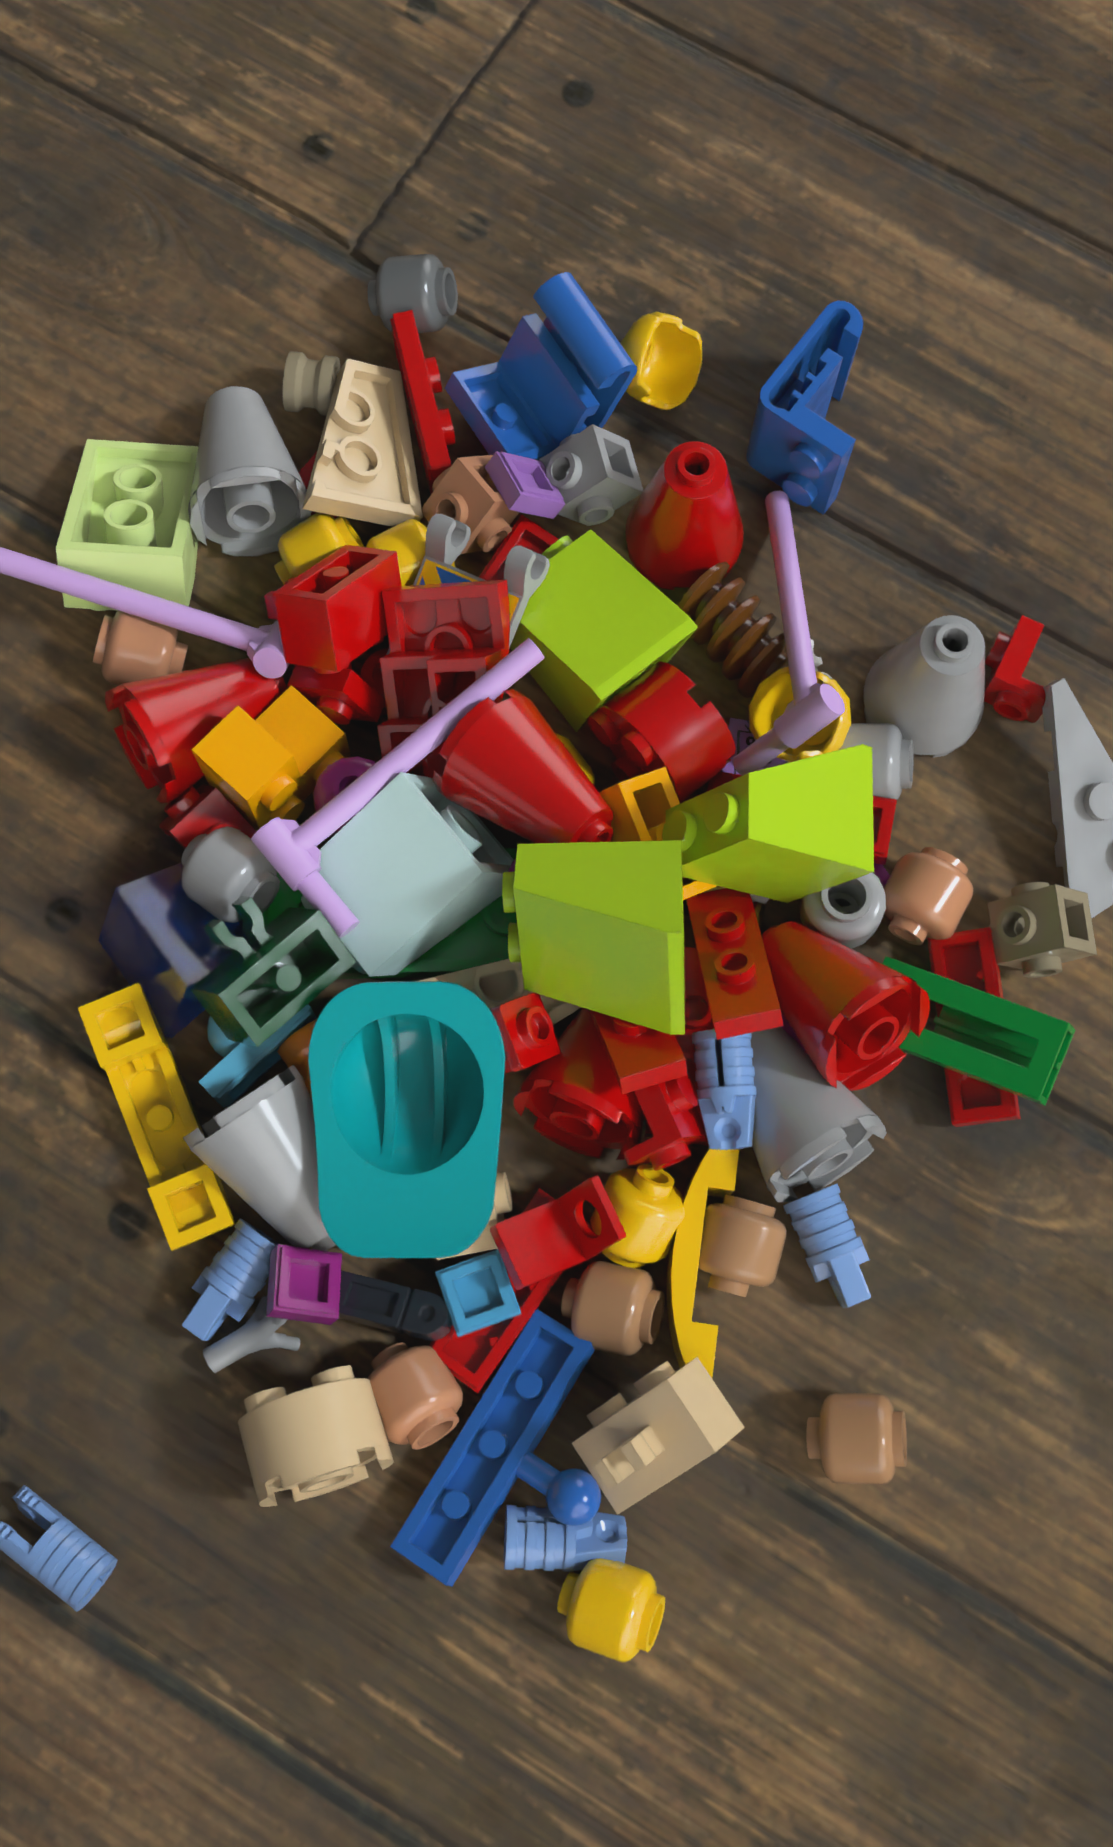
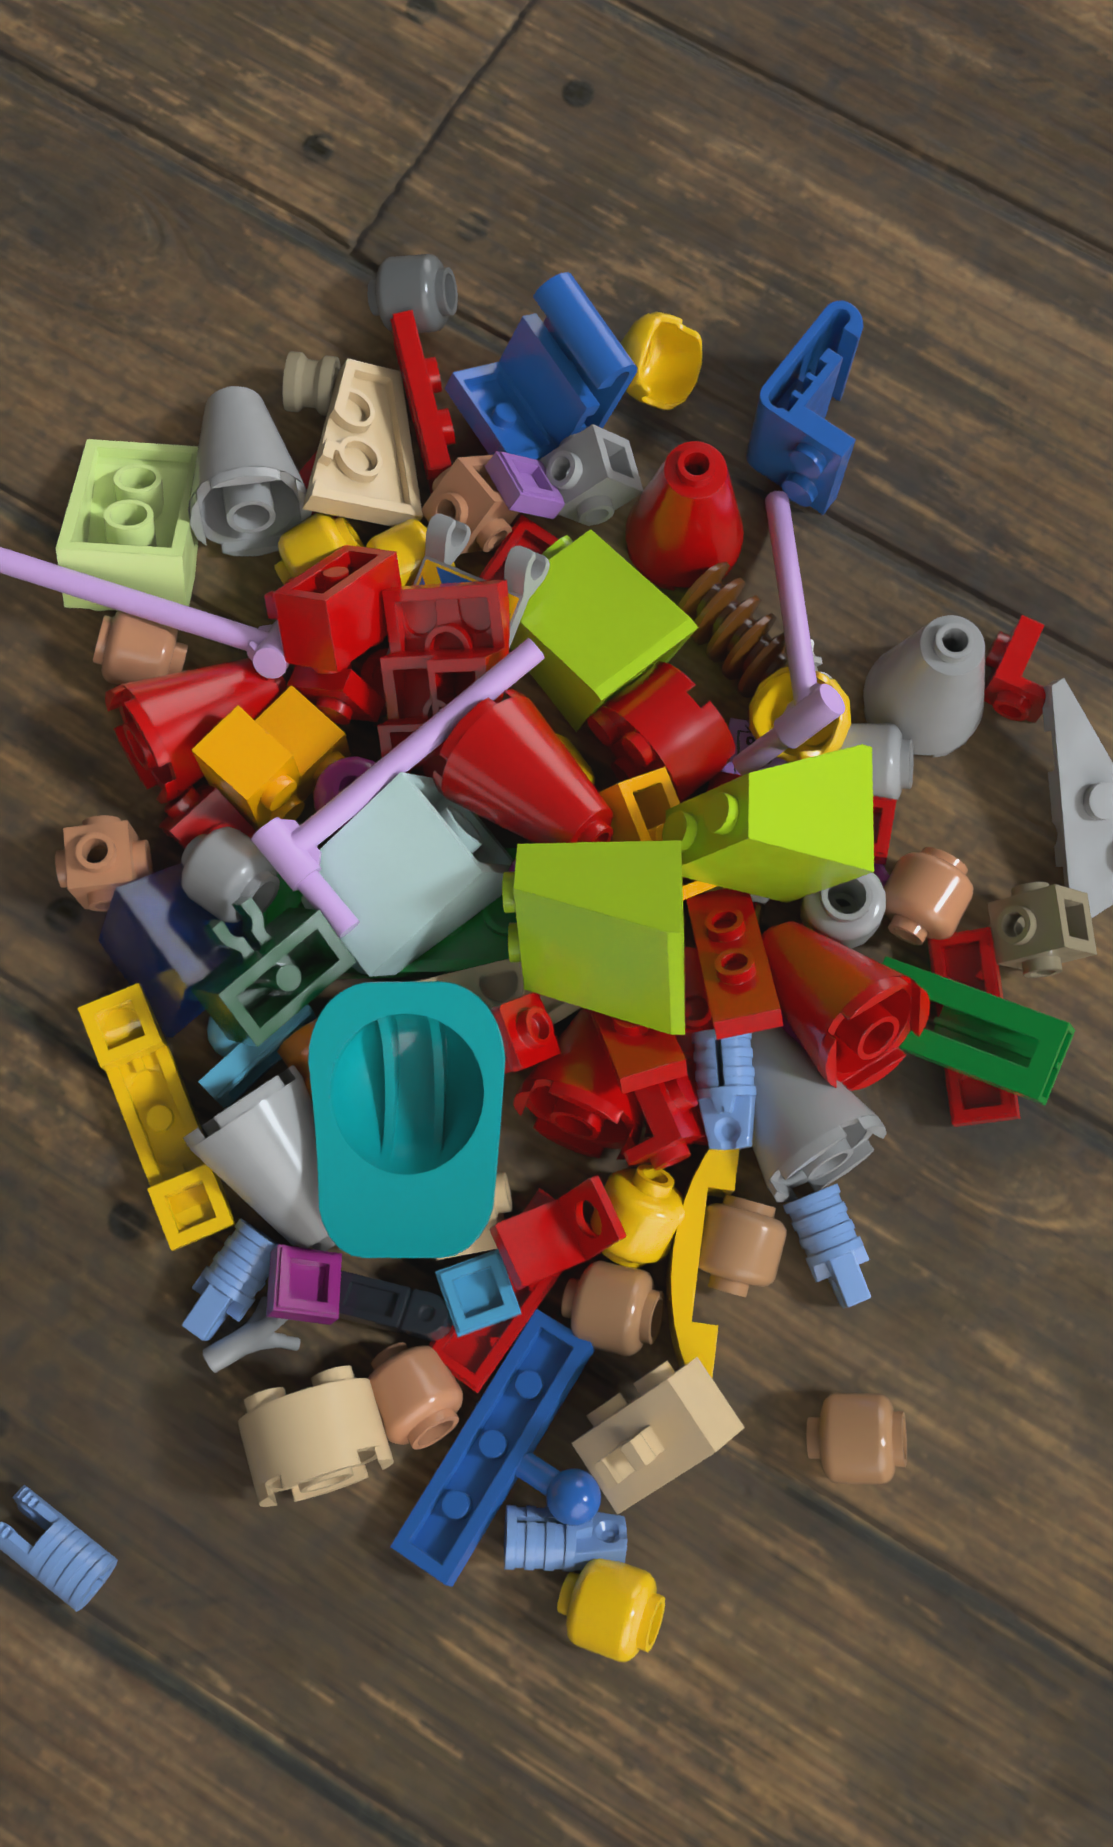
none -> nougat brick [55,815,153,912]

